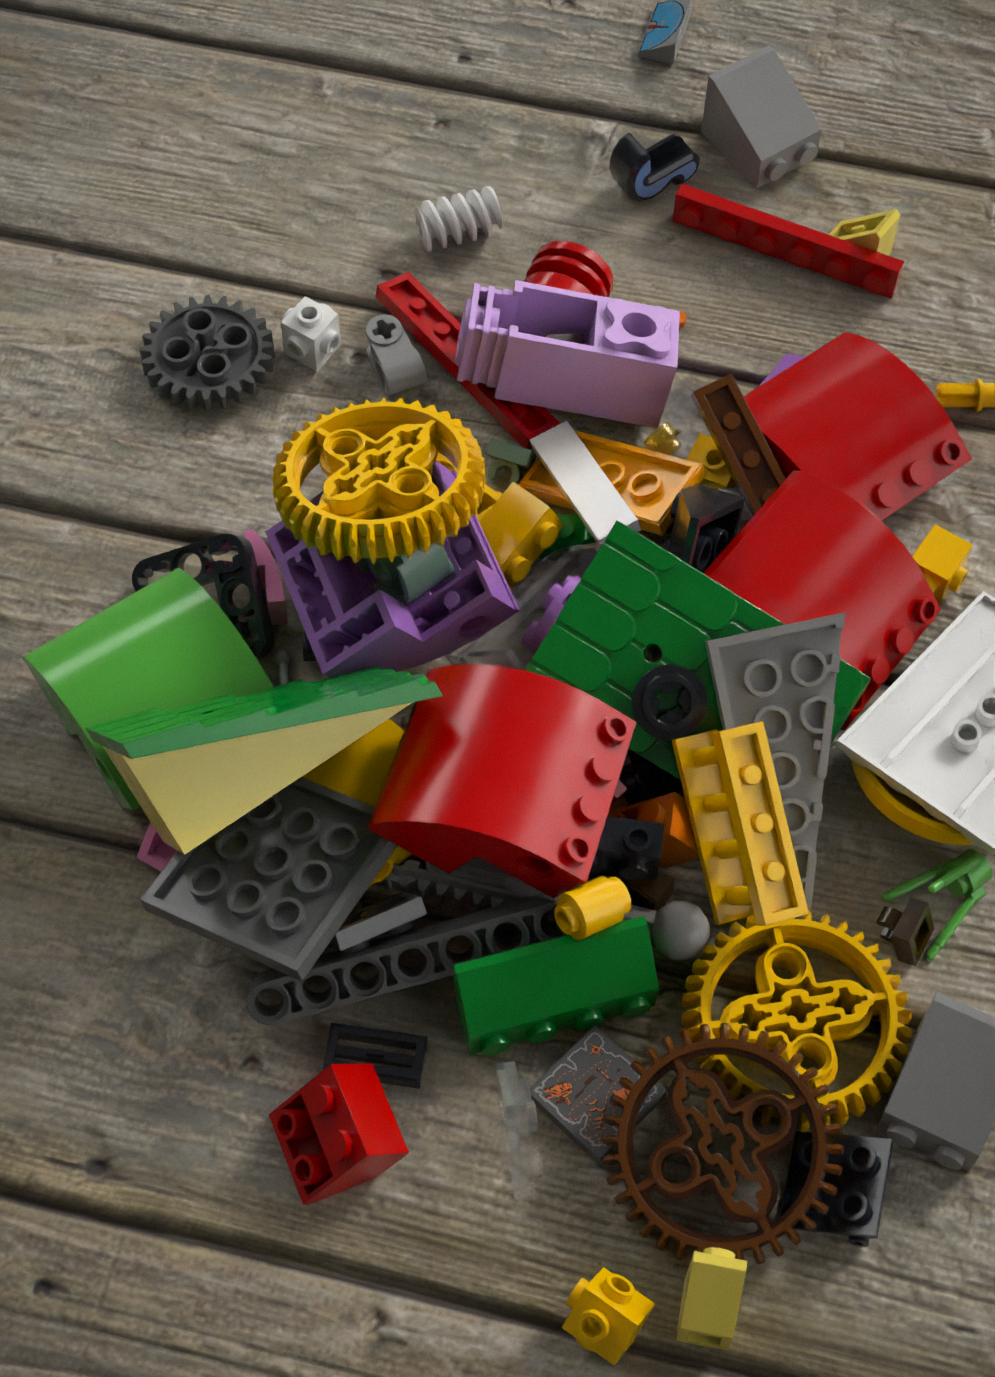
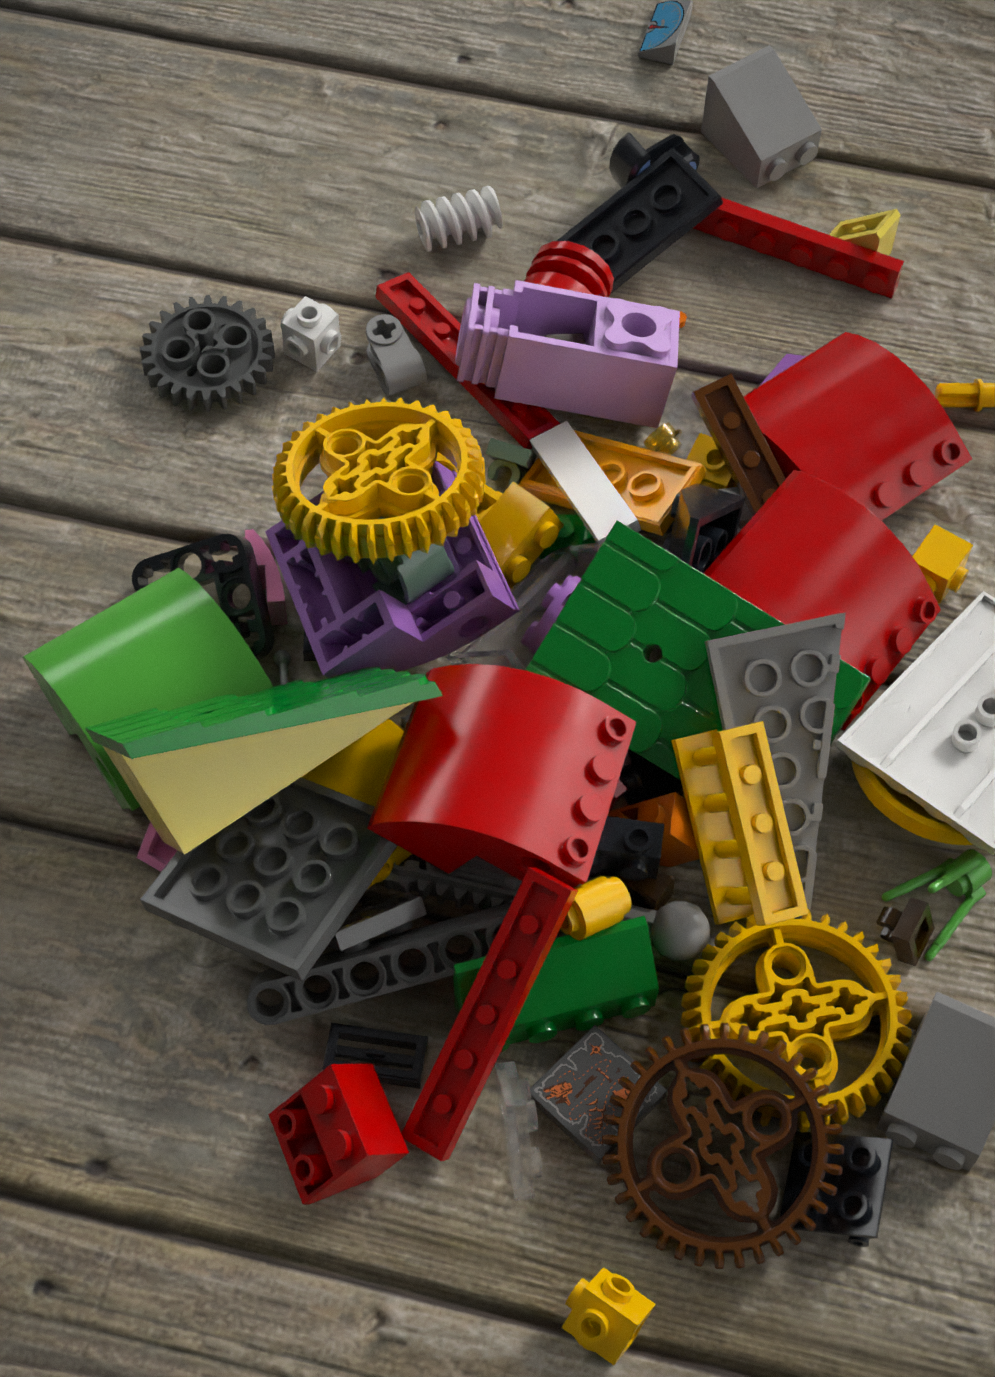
black gear [631,664,707,740] -> none
light yellow slope [676,1247,747,1351] -> none
none -> red plate [401,867,578,1162]
none -> black plate [557,147,723,293]

